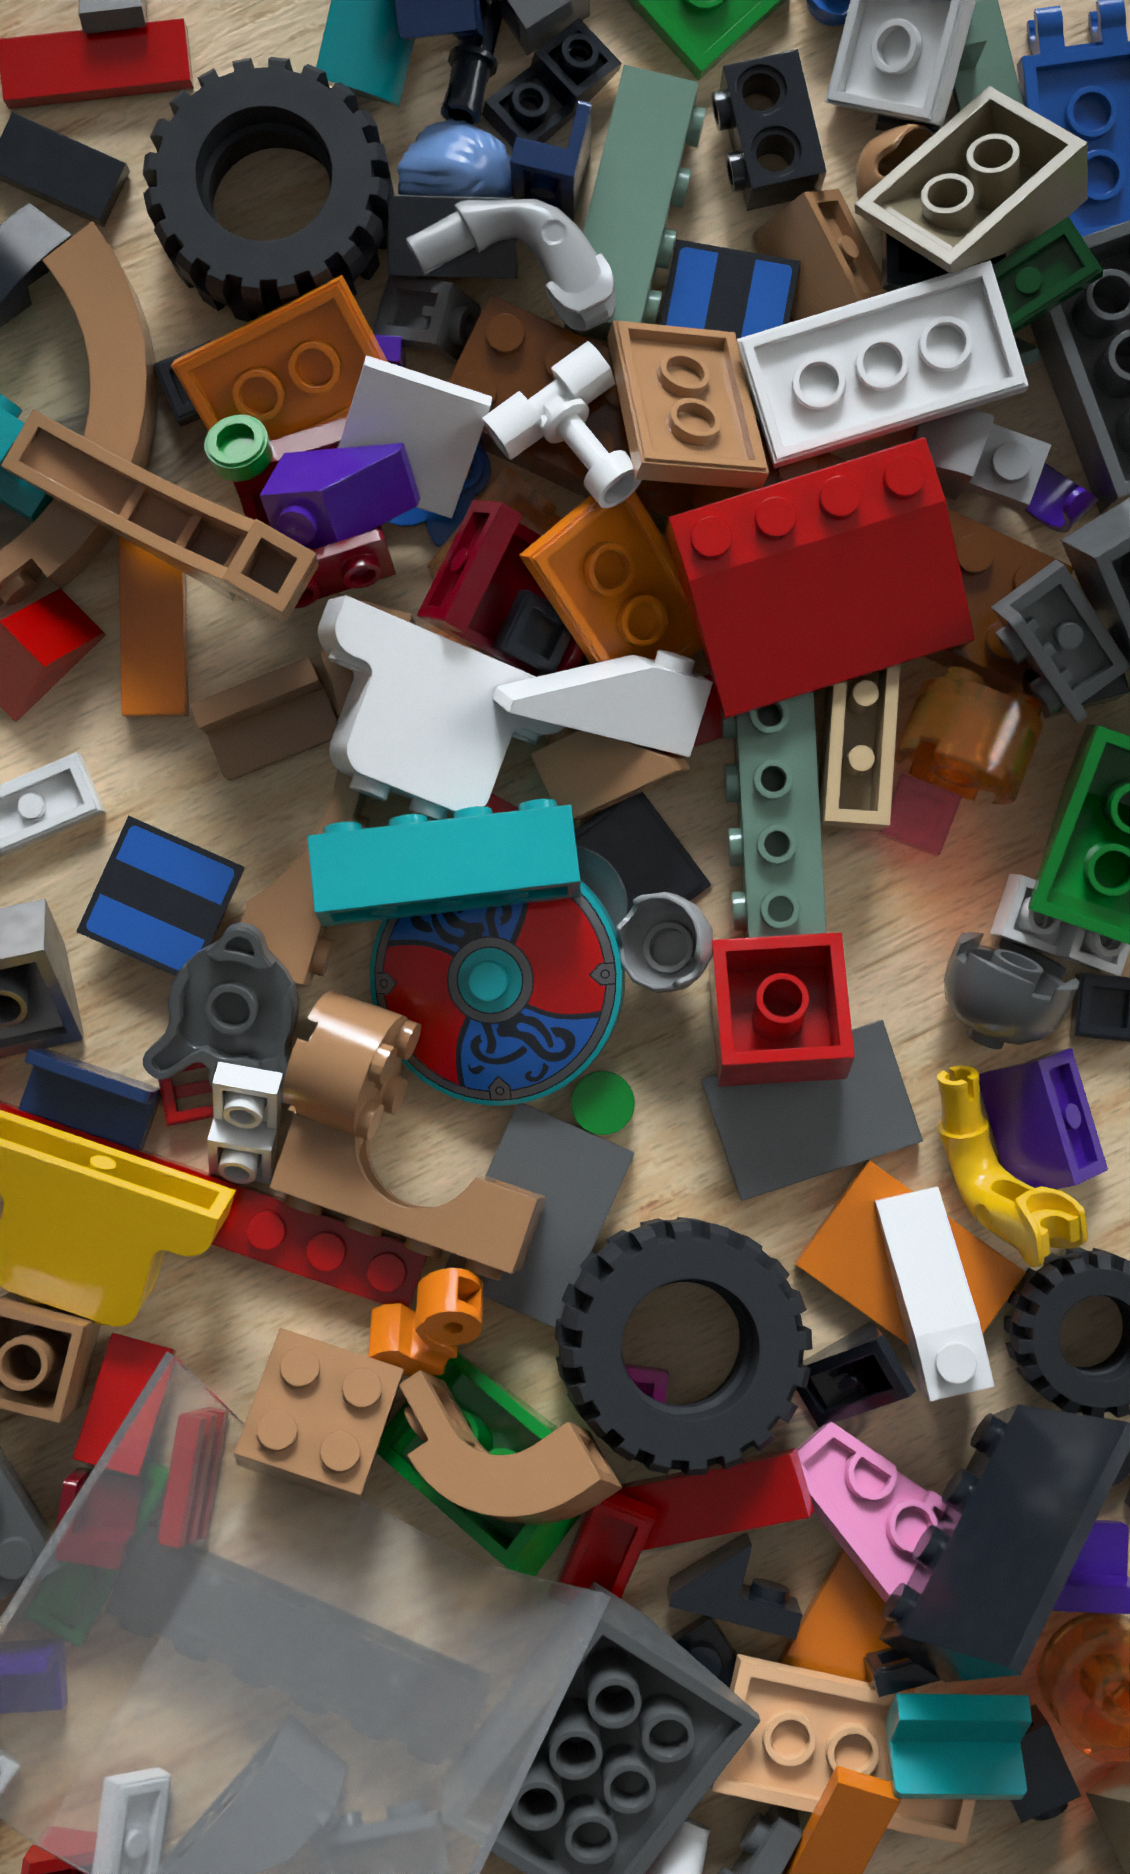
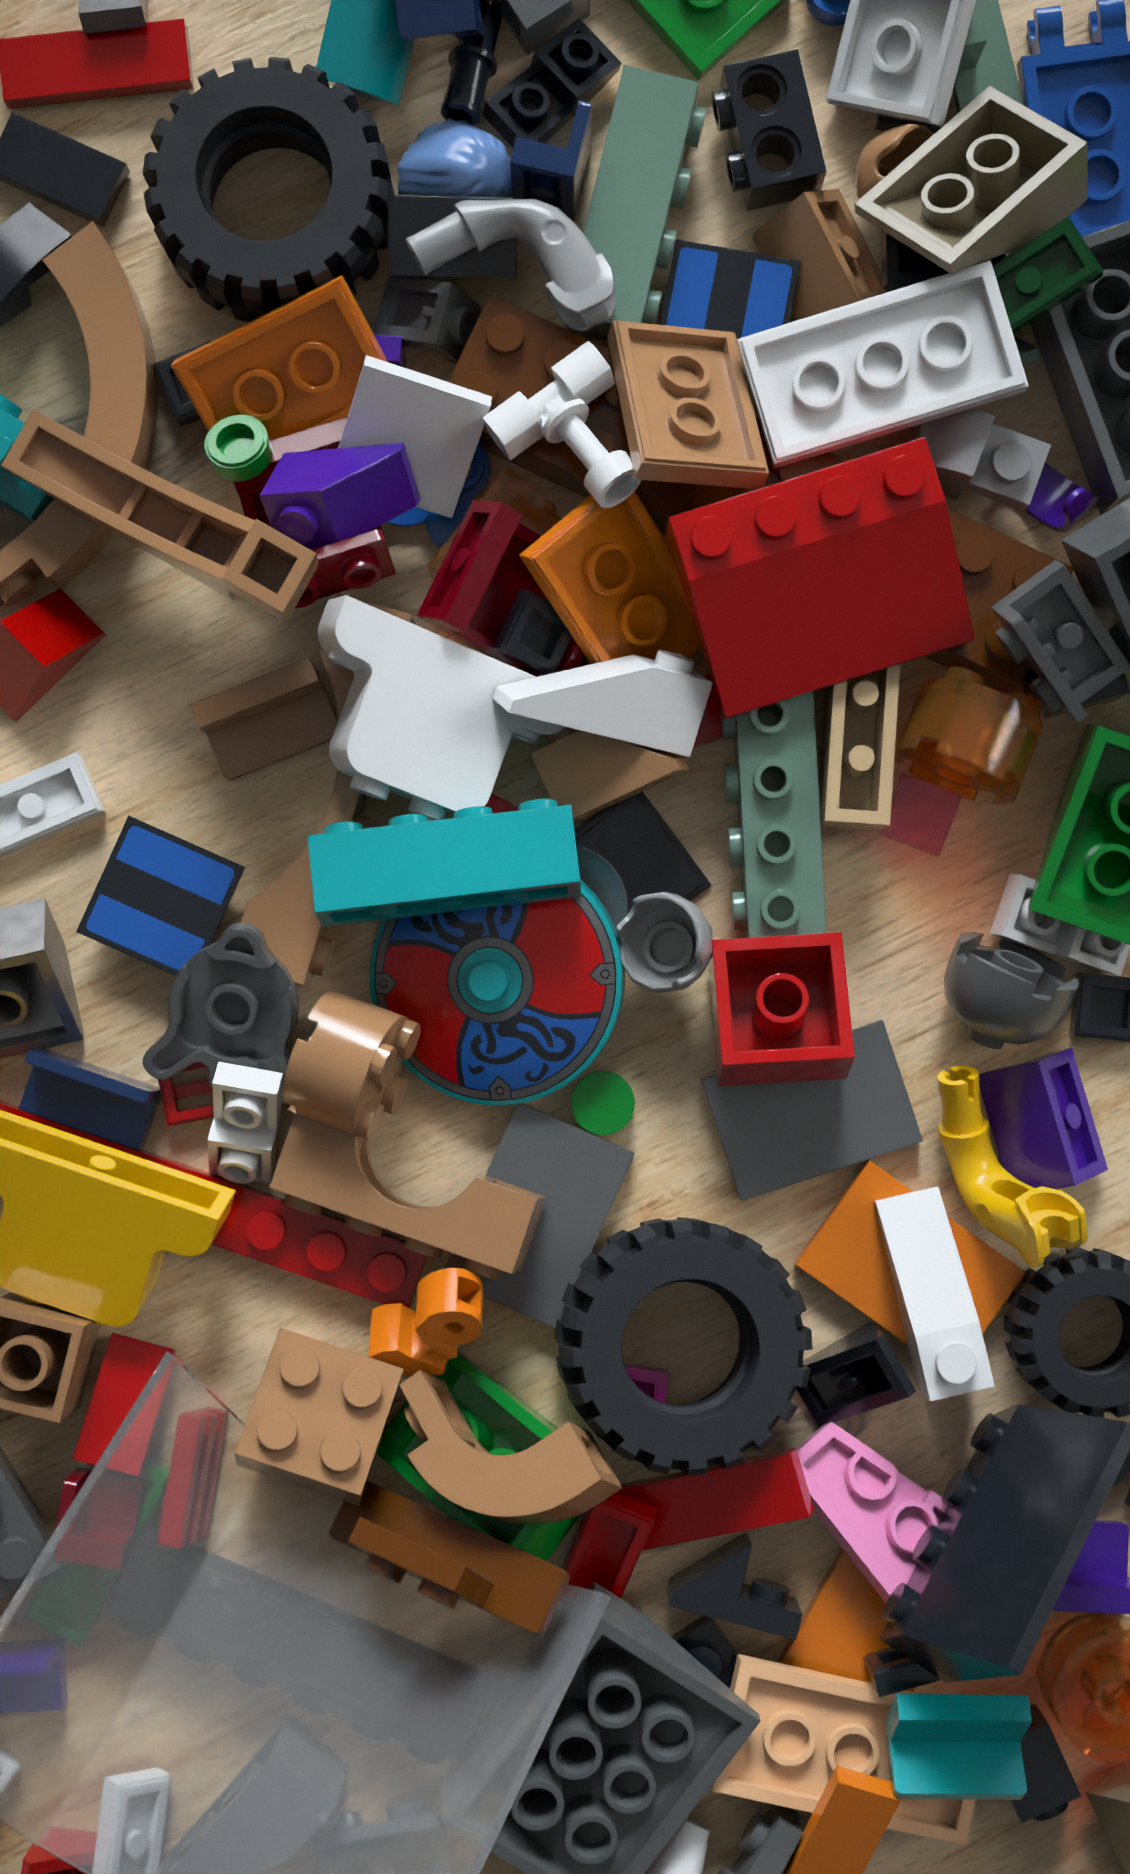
orange tile [118,535,189,718] -> none
none -> reddish brown bracket [329,1481,570,1636]

